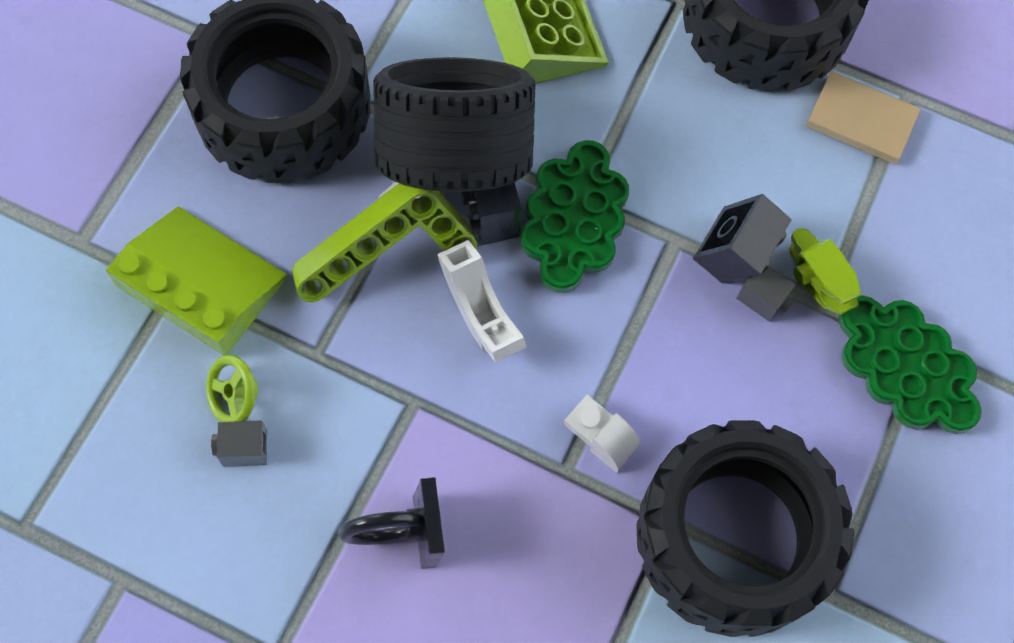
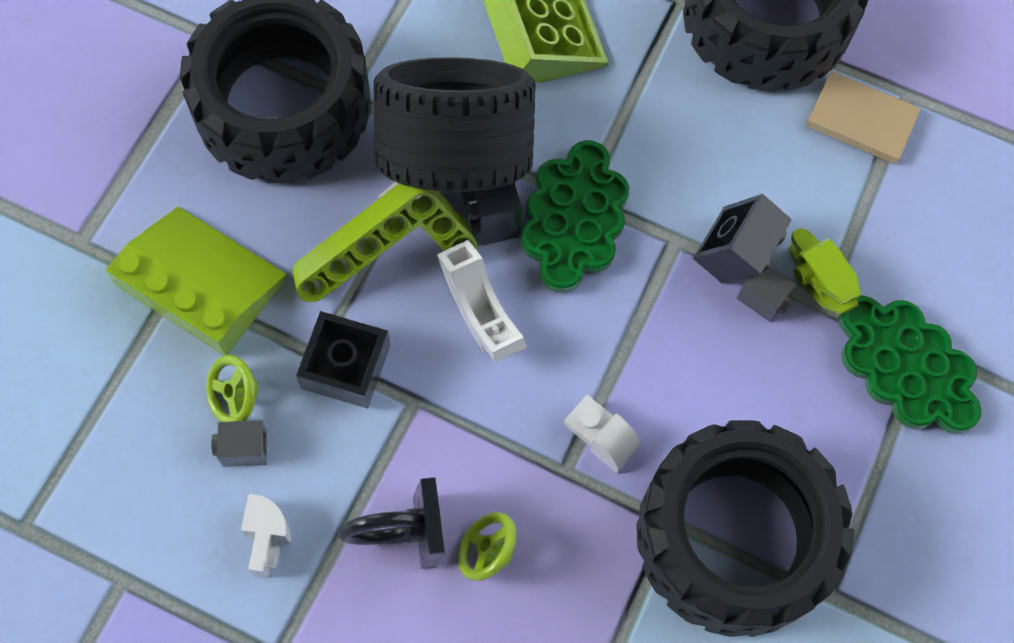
none -> white brick [241,494,291,578]
none -> black brick [296,311,390,409]
none -> lime piece [457,512,517,581]

